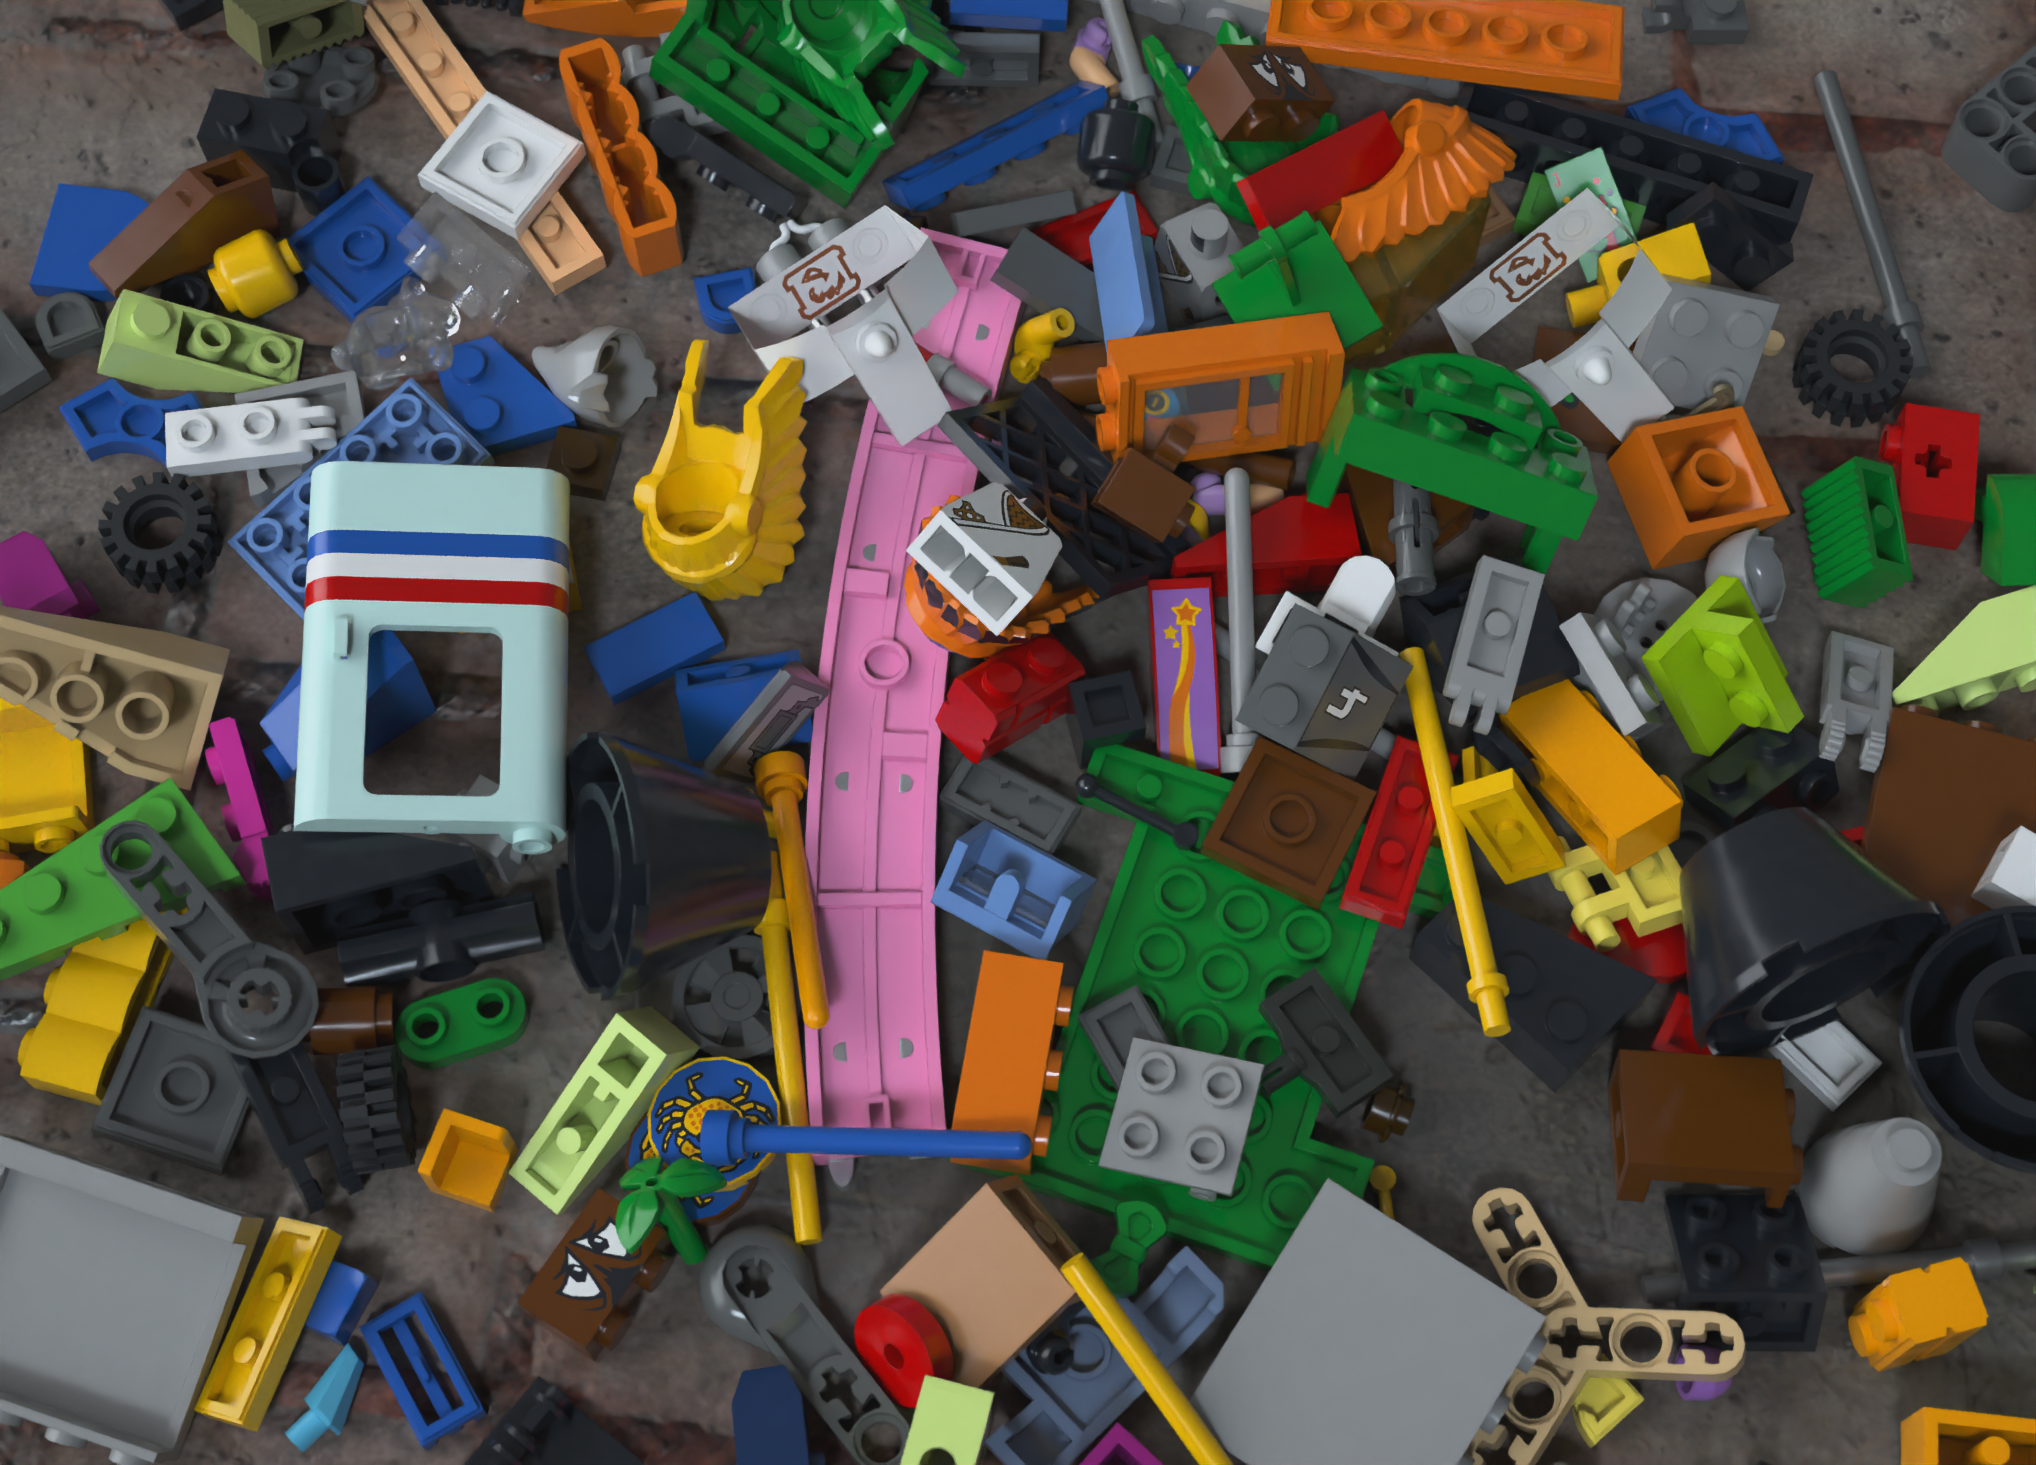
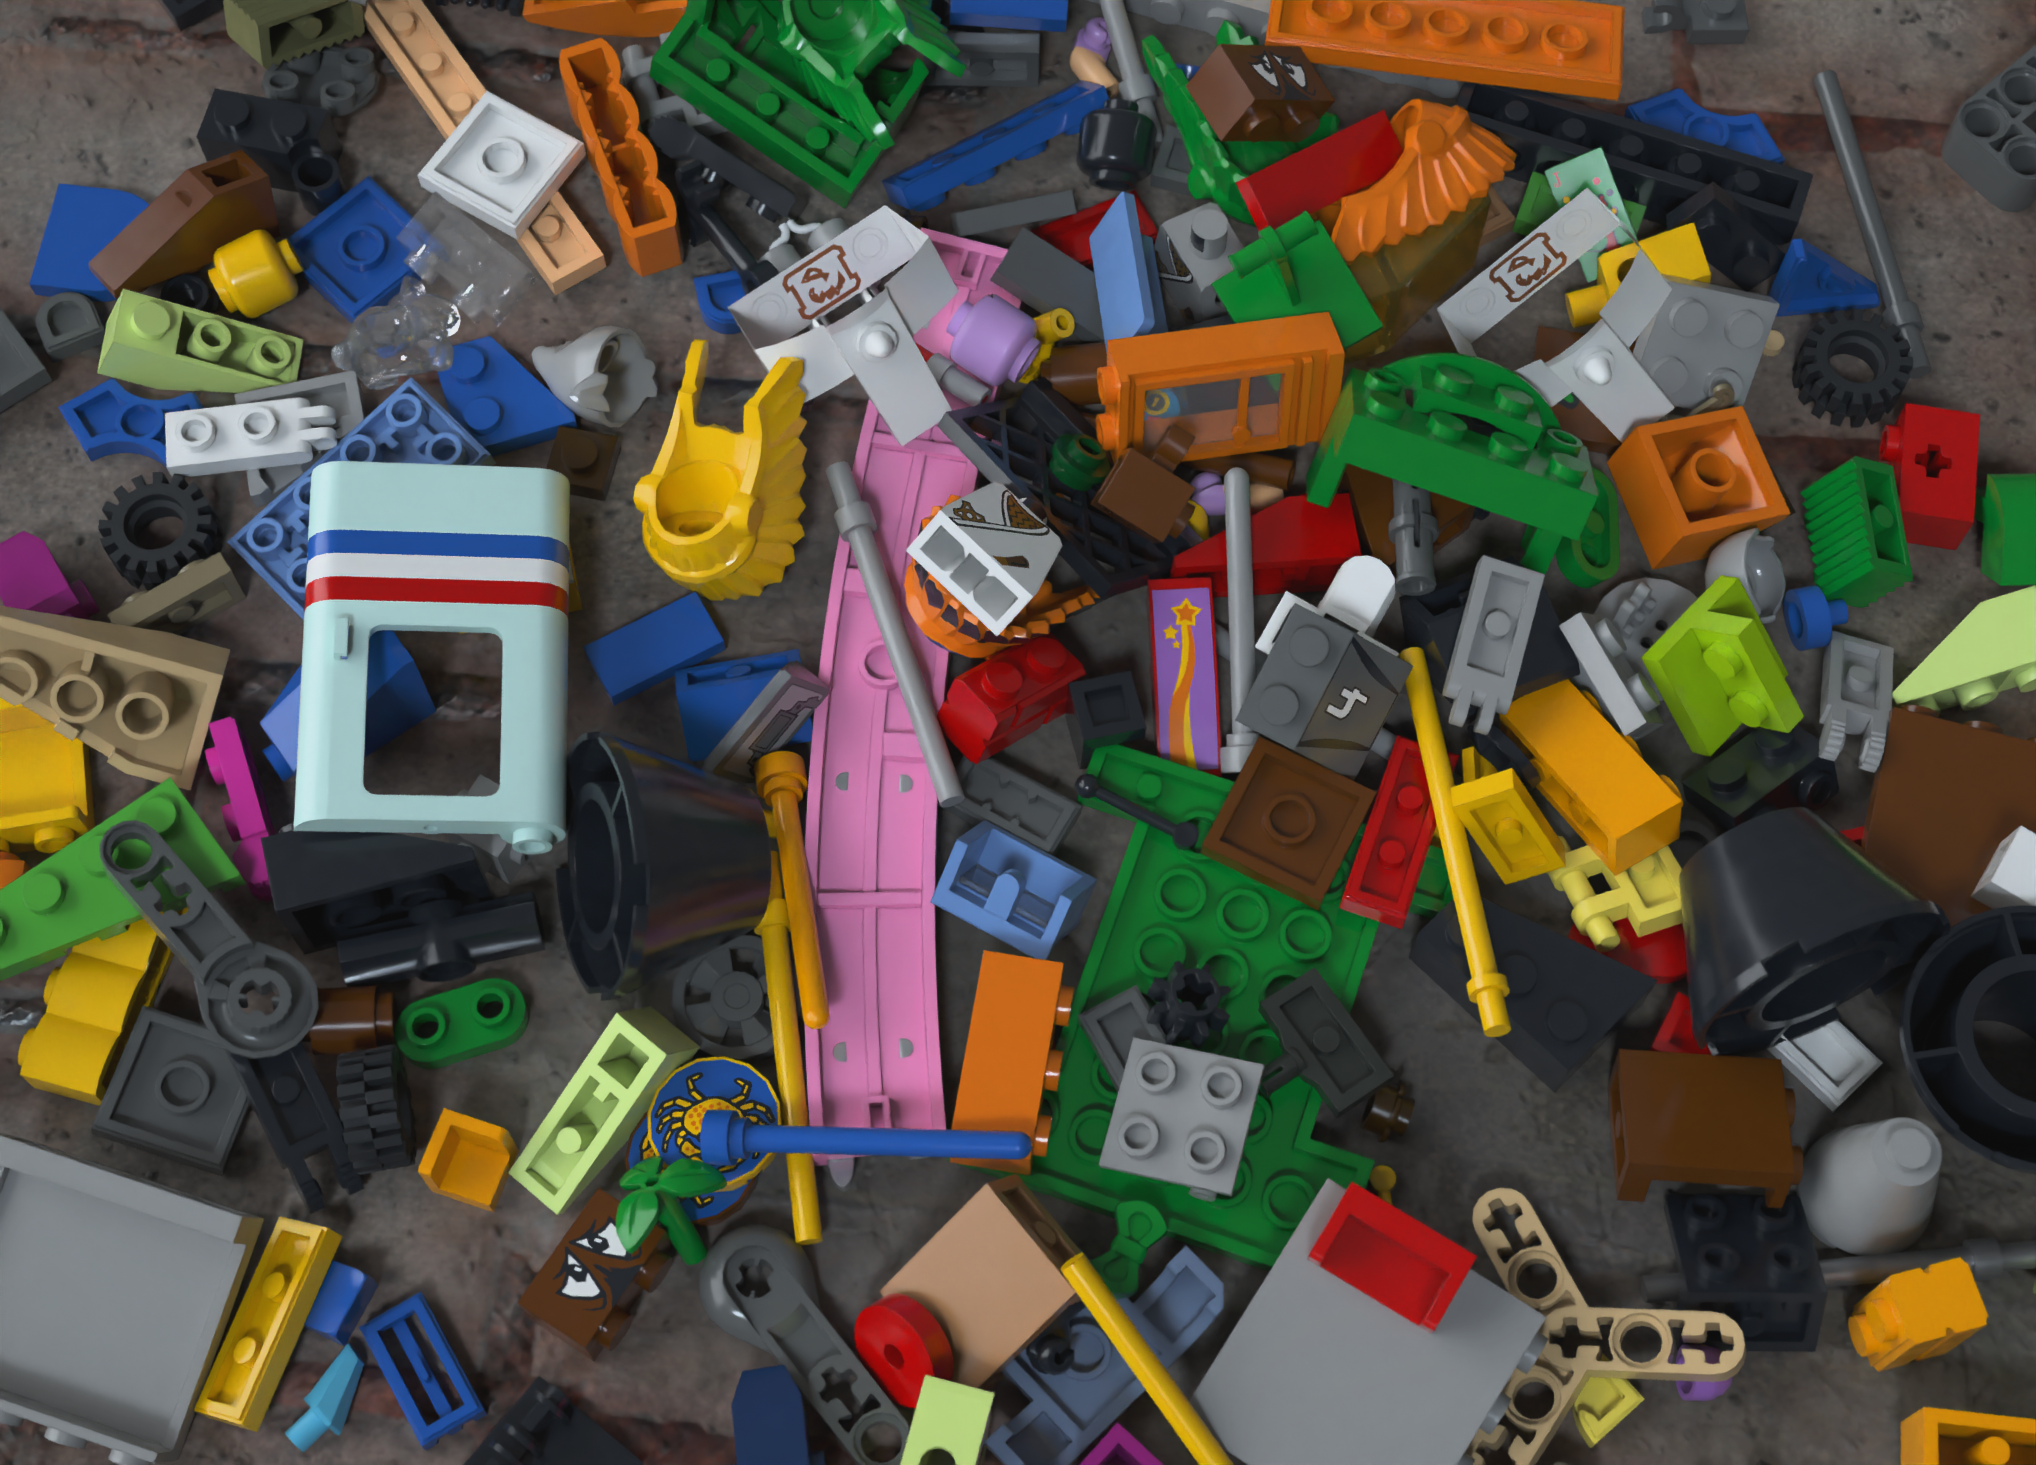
none -> dark tan plate [106,552,246,635]
none -> black bar [675,159,779,295]
none -> light grey bar [825,462,965,807]
none -> lavender head [946,294,1042,387]
none -> dark green plate [1049,434,1111,491]
none -> black gear [1146,961,1231,1049]
none -> red panel [1307,1181,1477,1334]
none -> green plate [1555,467,1620,589]
none -> blue tile [1768,239,1881,317]
none -> blue tile [1784,585,1849,651]

